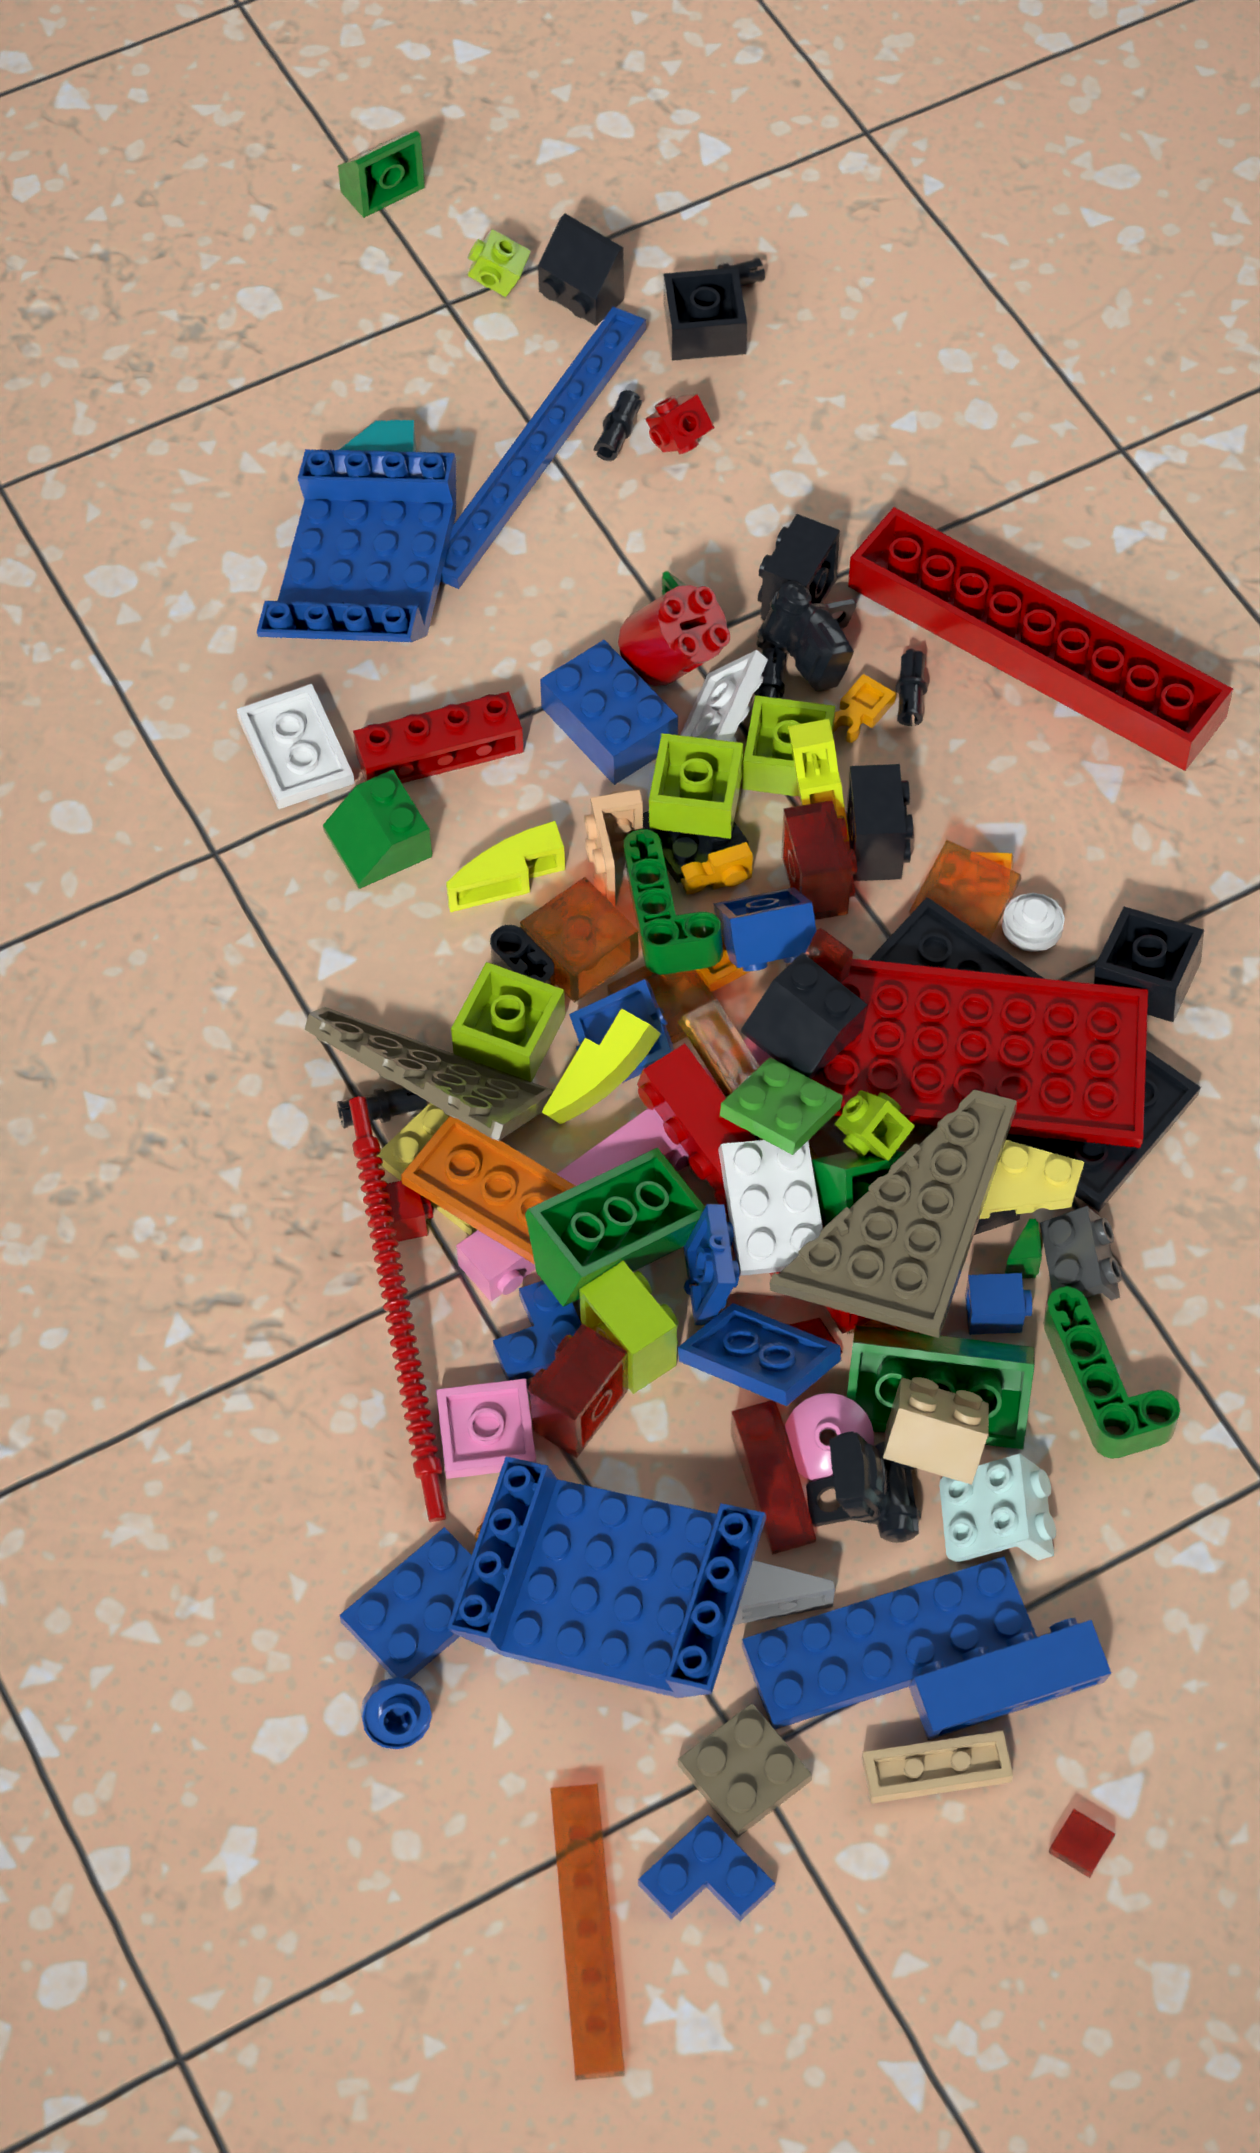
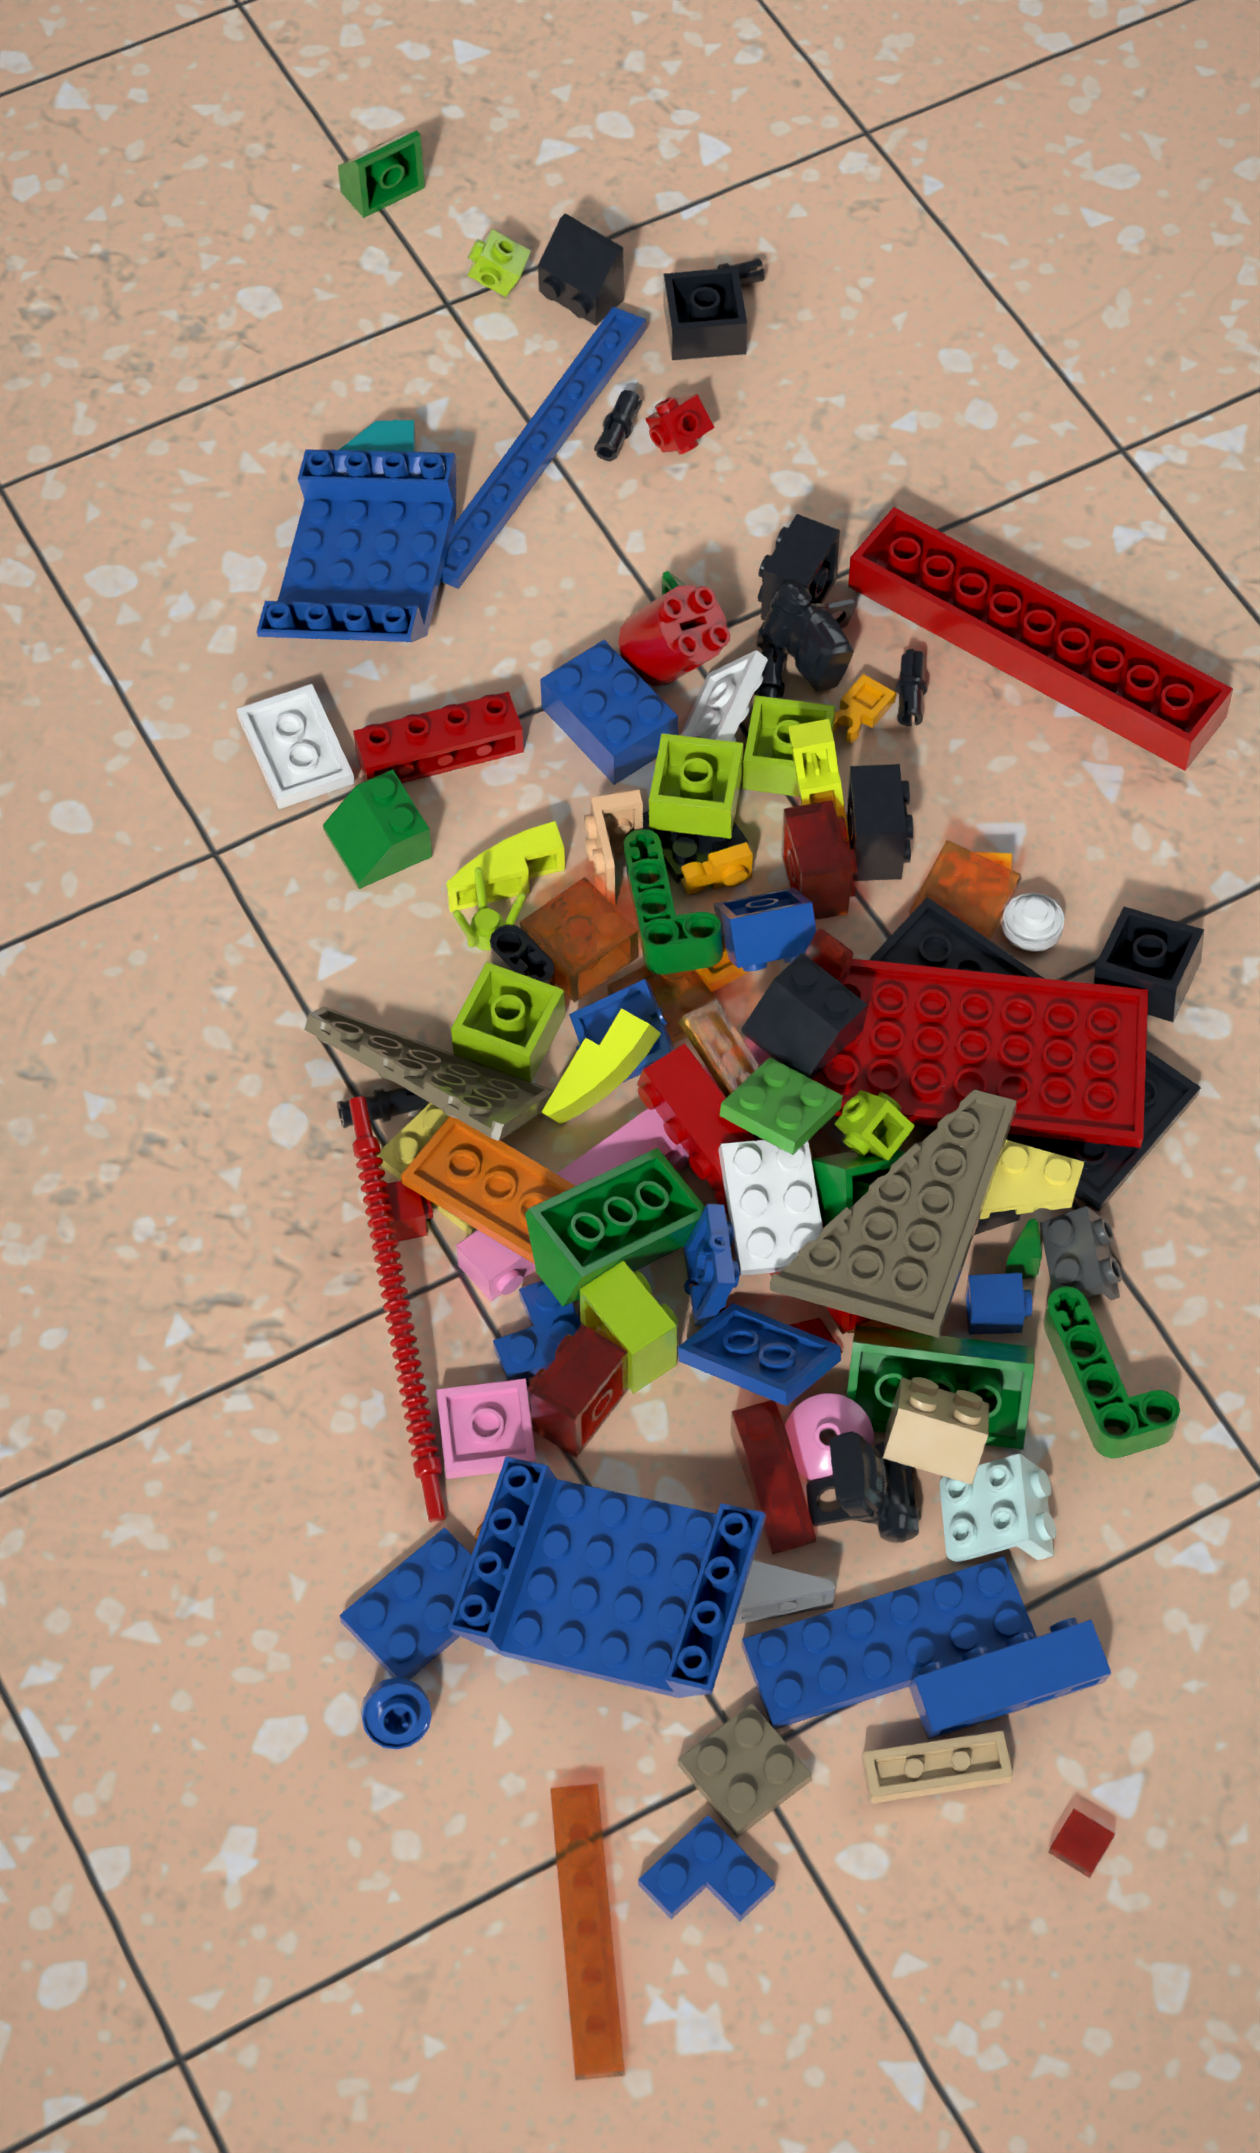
none -> lime plant [453,867,526,951]

